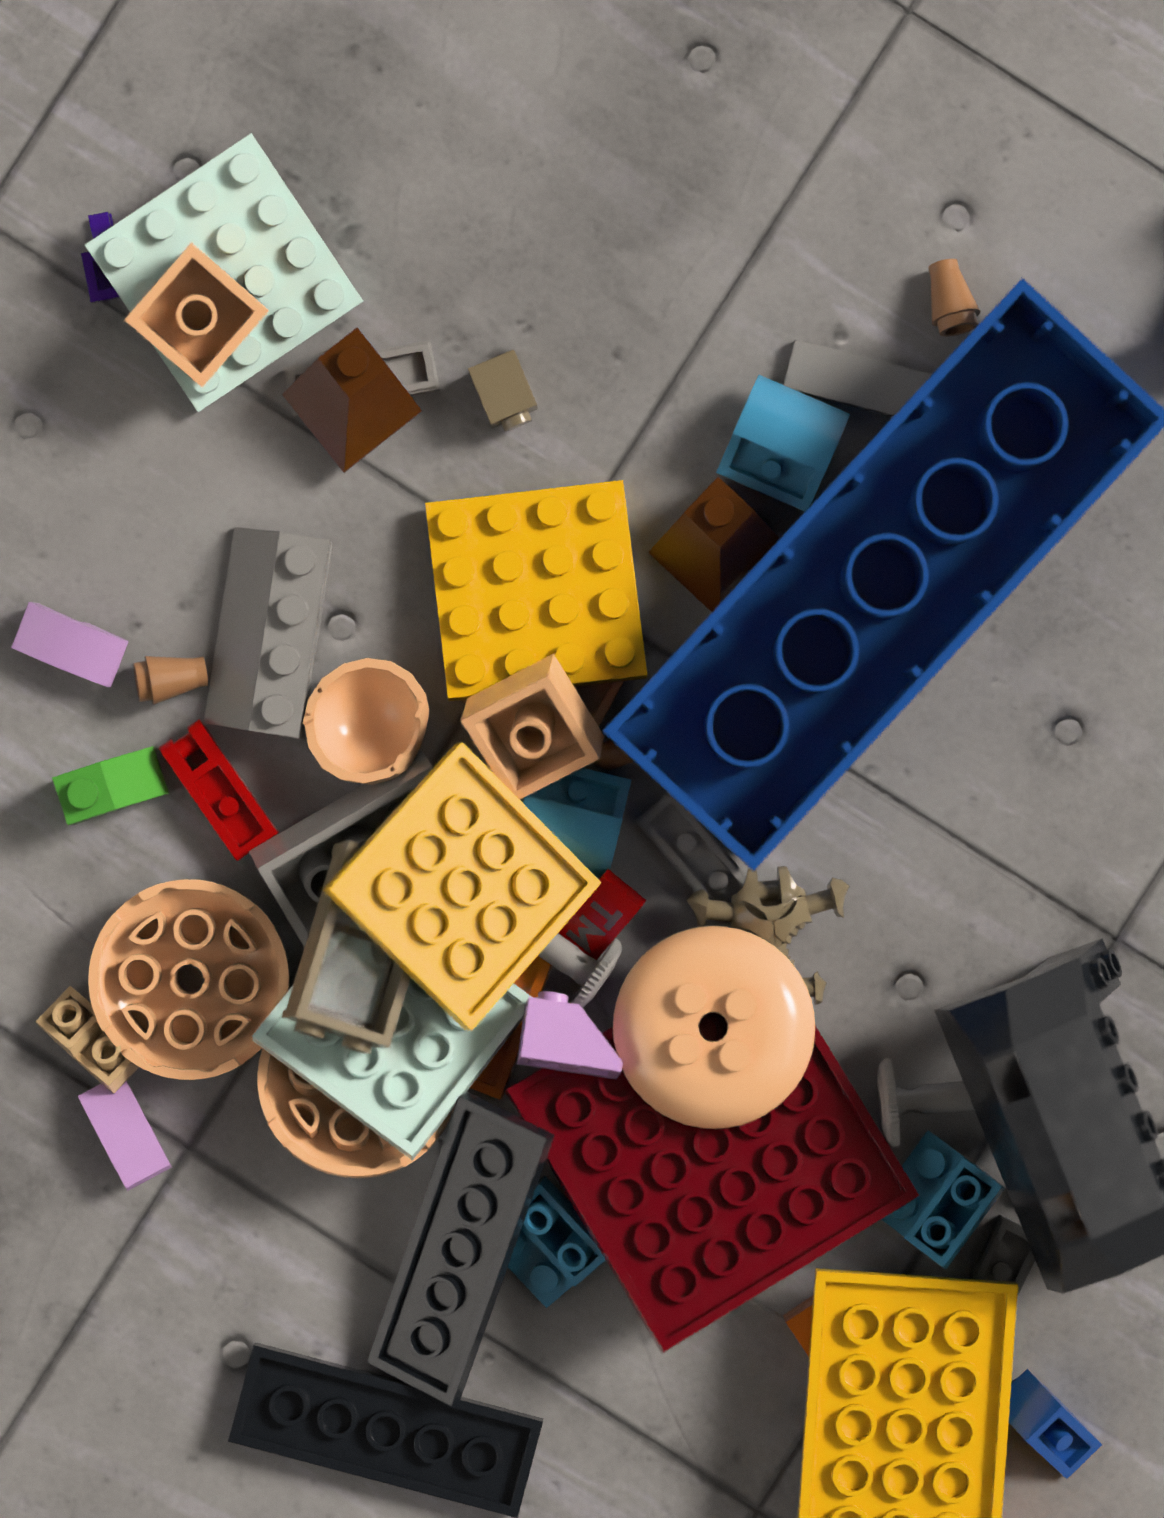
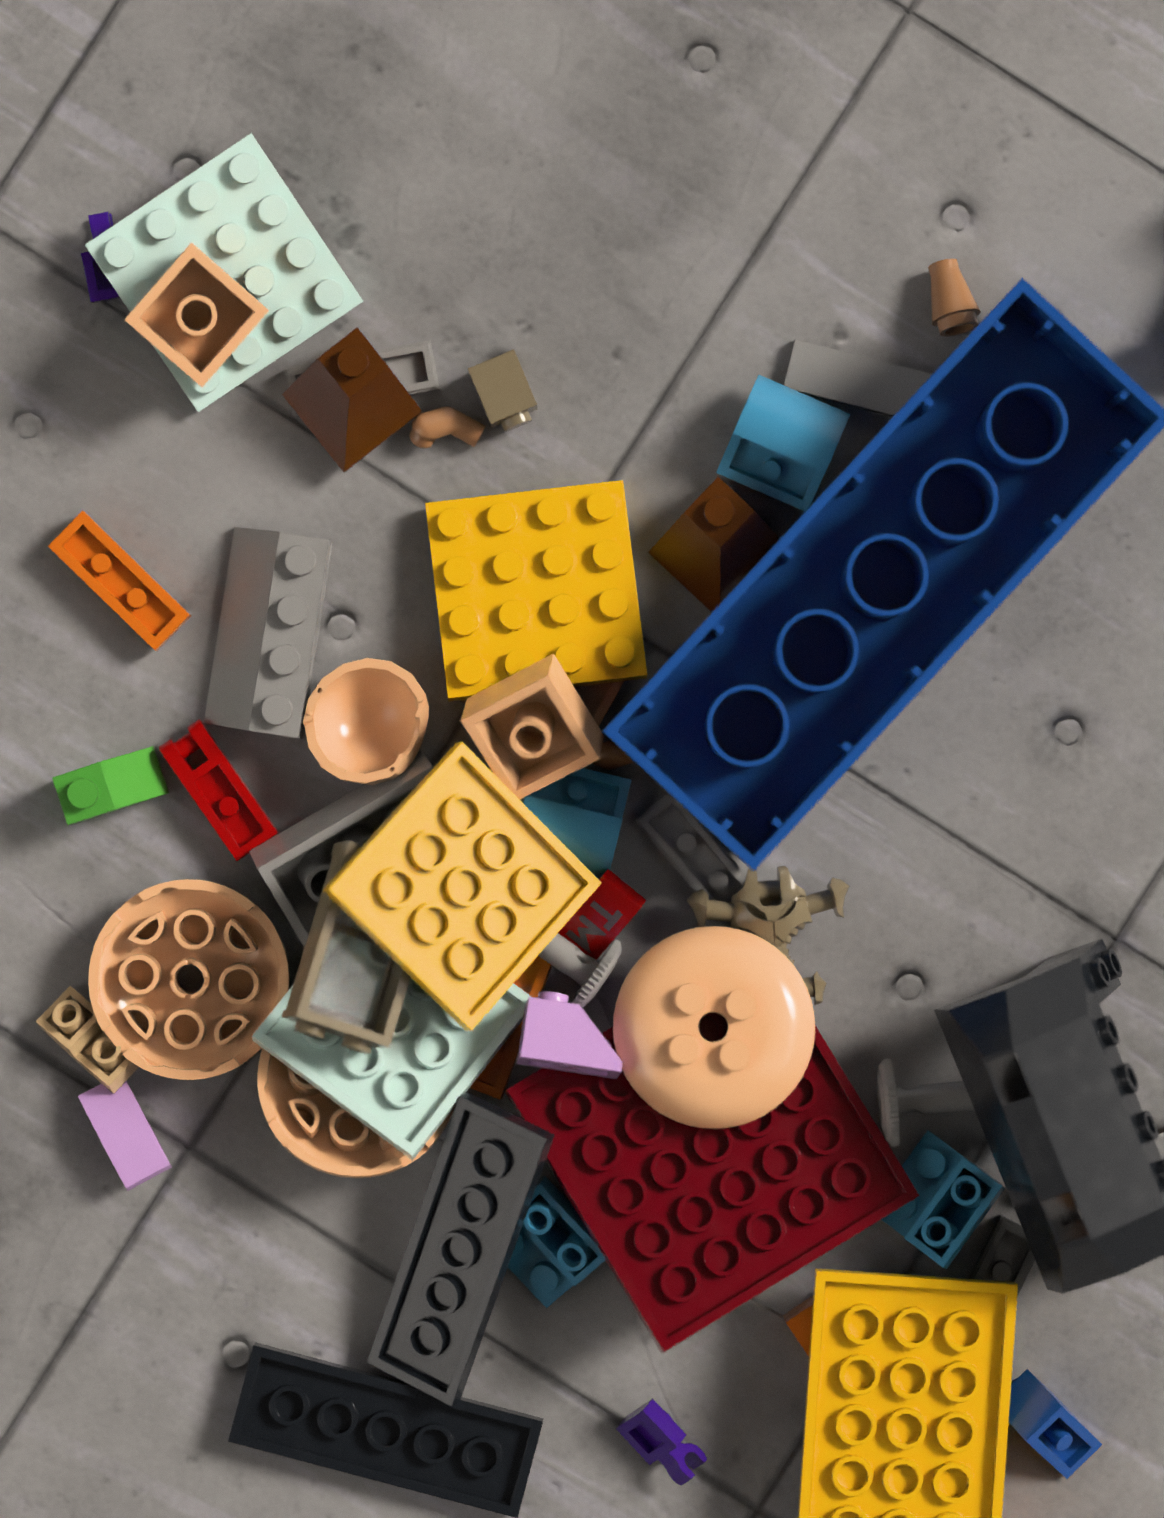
lavender slope [11,602,129,687] -> none
medium nougat cone [133,656,208,705] -> none
none -> orange plate [48,510,192,651]
none -> medium nougat arm [409,406,486,449]
none -> dark purple plate [616,1398,707,1486]

